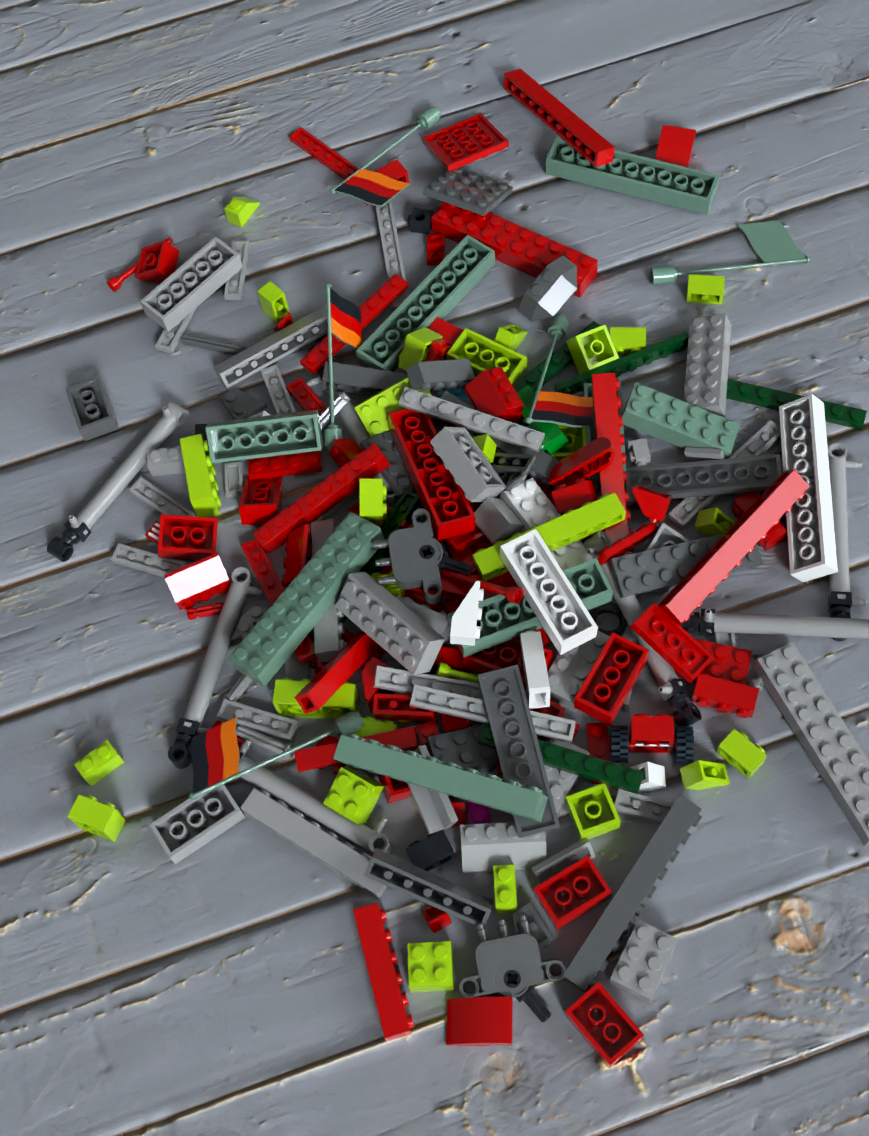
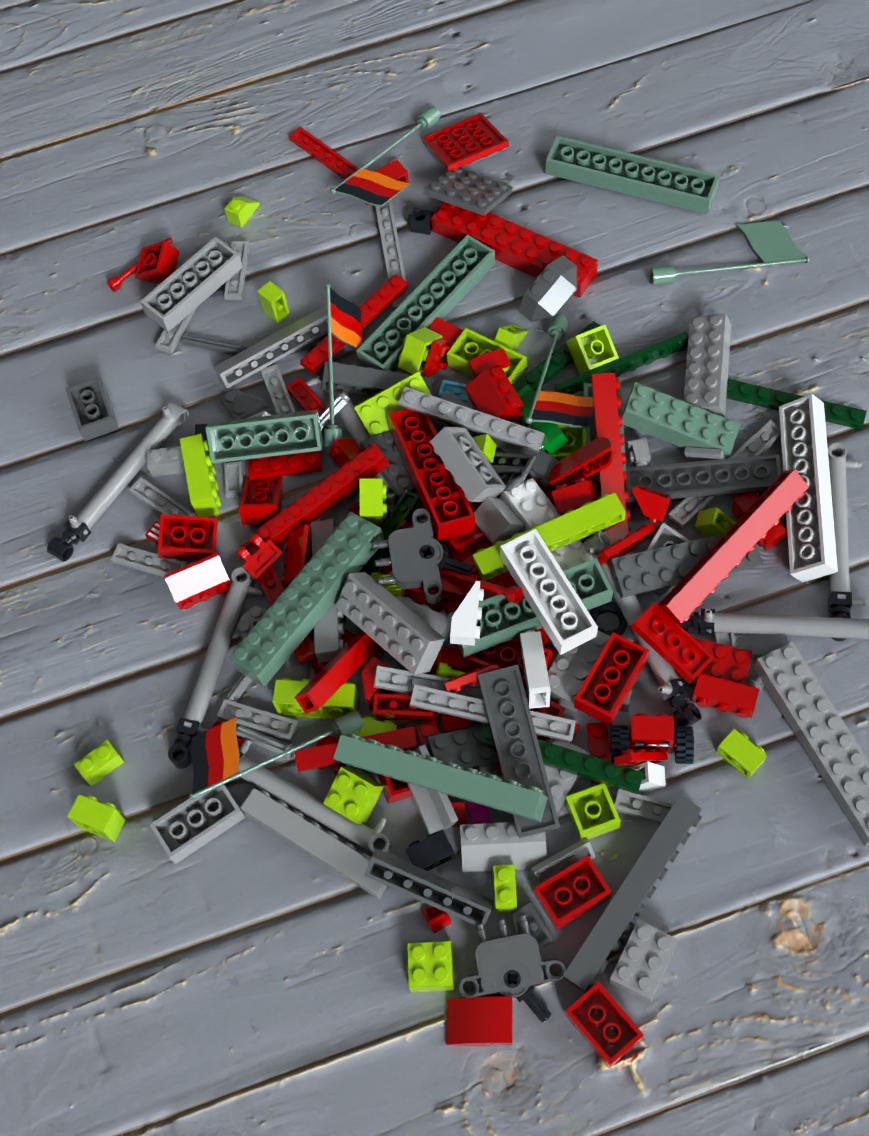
red axle [187,603,223,620] -> none
red slope [273,312,293,332] -> none
red brick [353,903,415,1041] -> none
dark grey brick [406,359,475,392] -> none
red slope [426,234,445,265] -> none
red brick [503,69,615,167] -> none
lime brick [609,327,646,356] -> none
red slope [655,125,696,168] -> none
lime slope [680,760,730,790] -> none
lime brick [686,274,725,304] -> none
none -> red plate [236,533,283,580]
none -> red plate [442,663,500,693]
none -> red slope [468,349,511,377]
none -> red plate [614,749,668,766]

